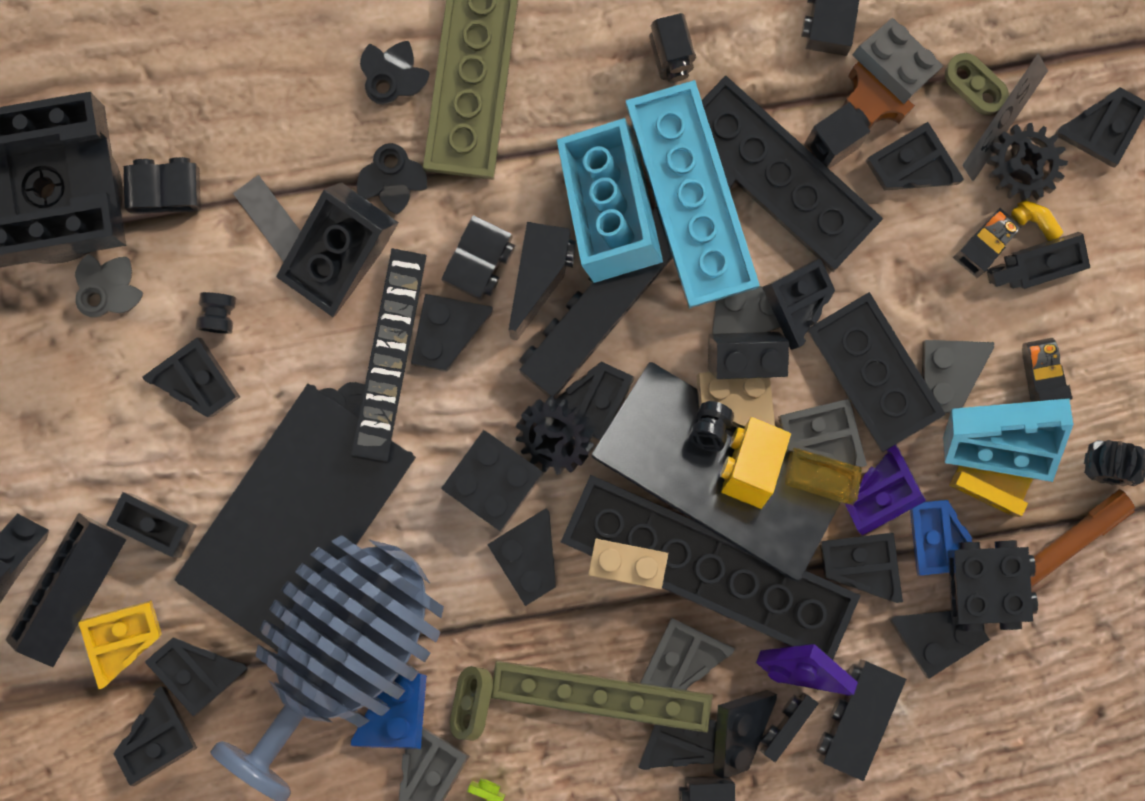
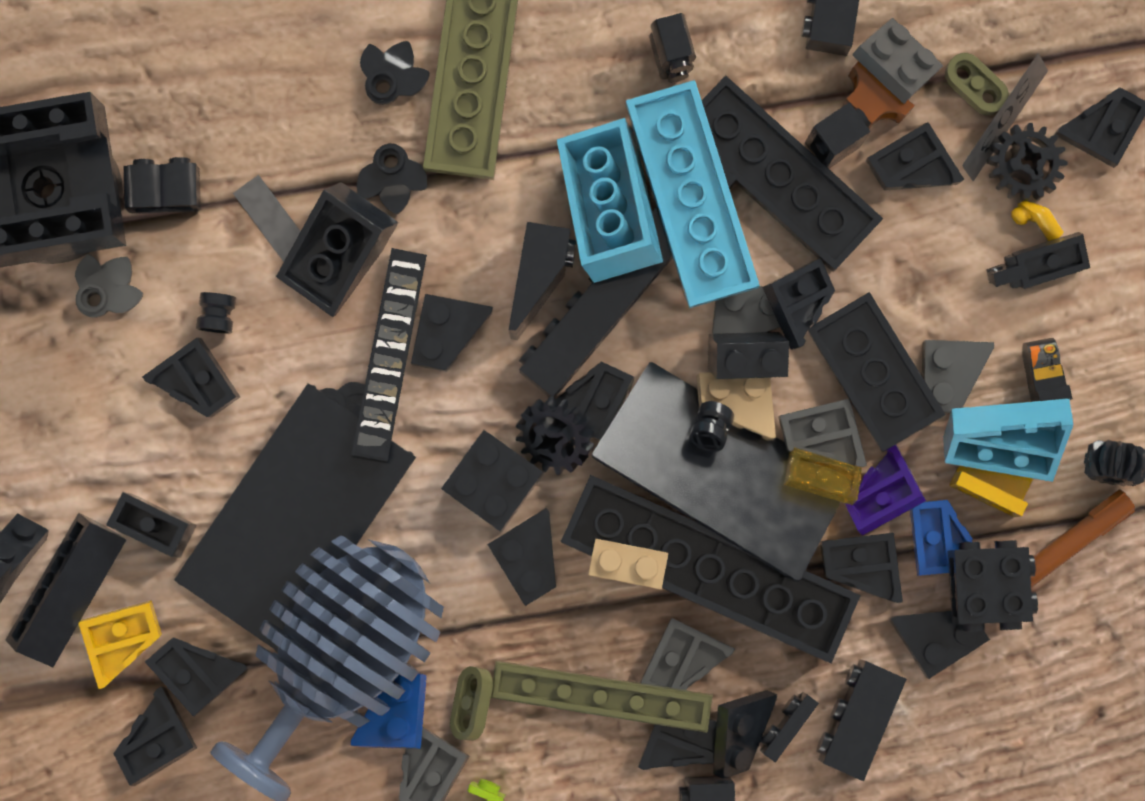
black brick [441,215,516,301] -> none
yellow brick [720,417,791,509] -> none
dark purple wing [756,644,858,695] -> none
black leg [953,208,1022,278] -> none

